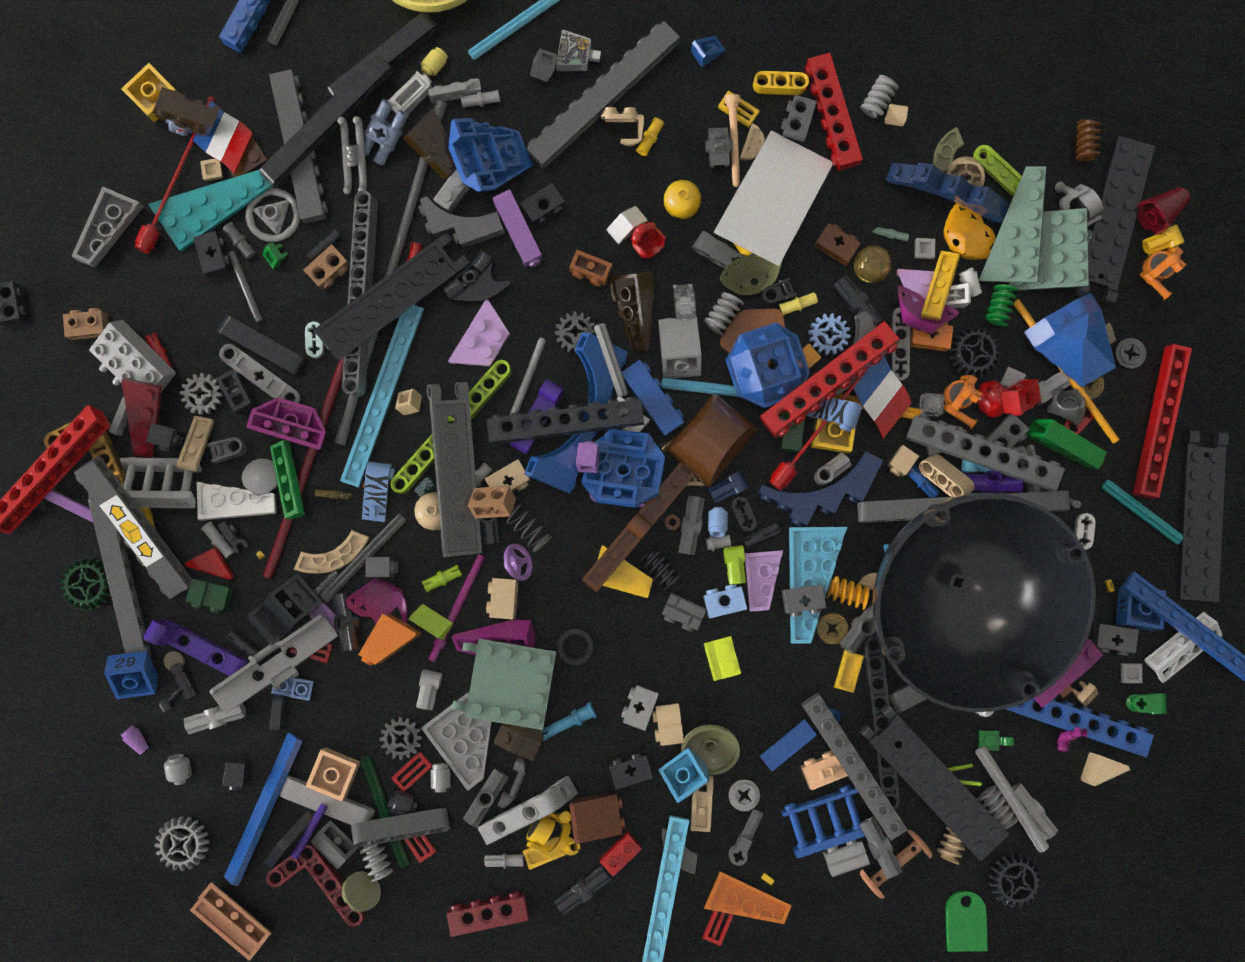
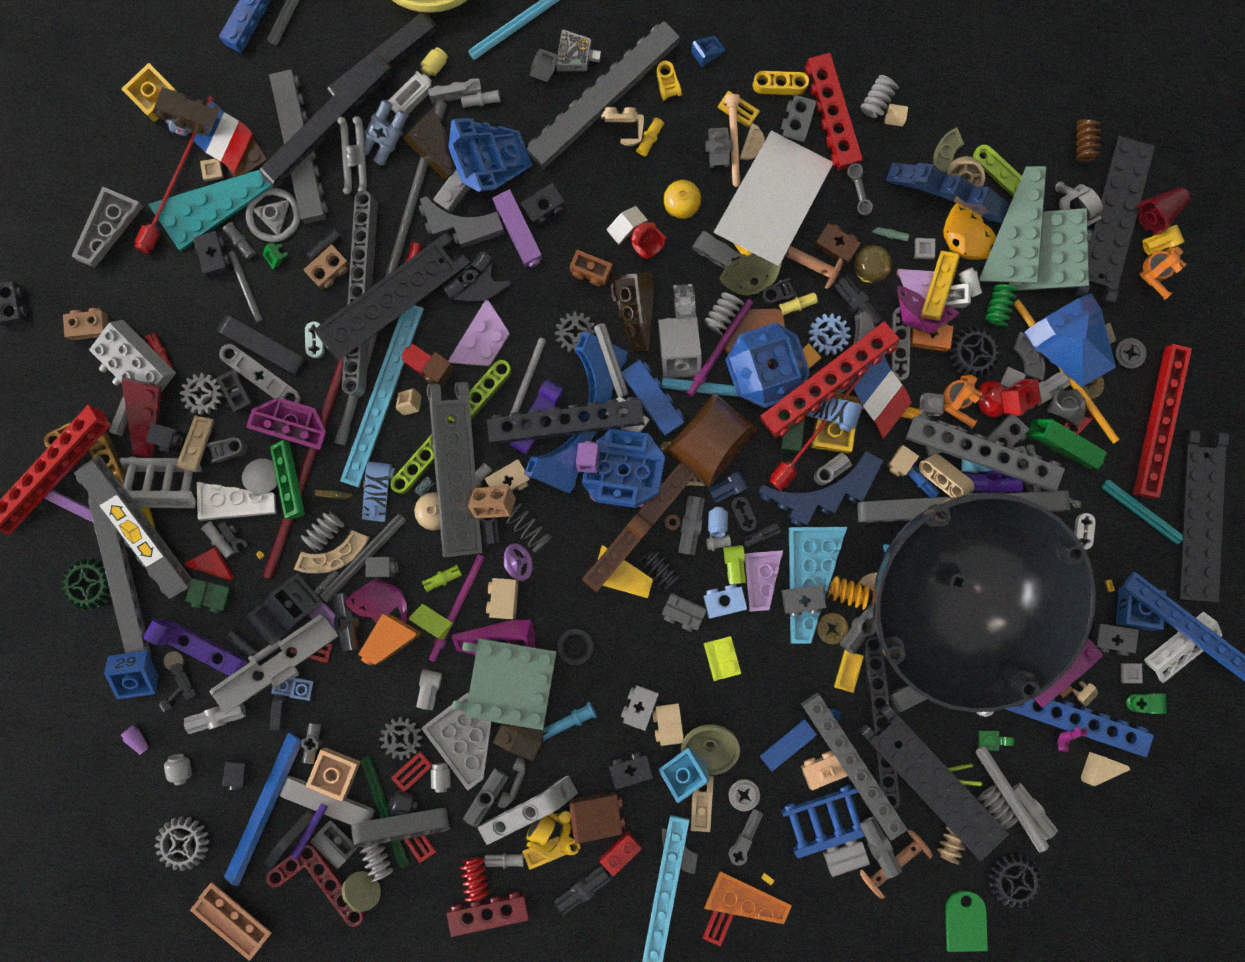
none -> light grey piece [301,510,344,552]
none -> dark grey axle [301,723,322,764]
none -> red brick [401,344,431,377]
none -> reddish brown brick [422,352,455,387]
none -> red piece [460,857,489,902]
none -> yellow piece [656,61,682,101]
none -> magenta bar [687,299,753,397]
none -> nougat hose [784,246,843,289]
none -> dark grey bar [848,163,873,216]
none -> dark grey tile [1012,332,1045,381]

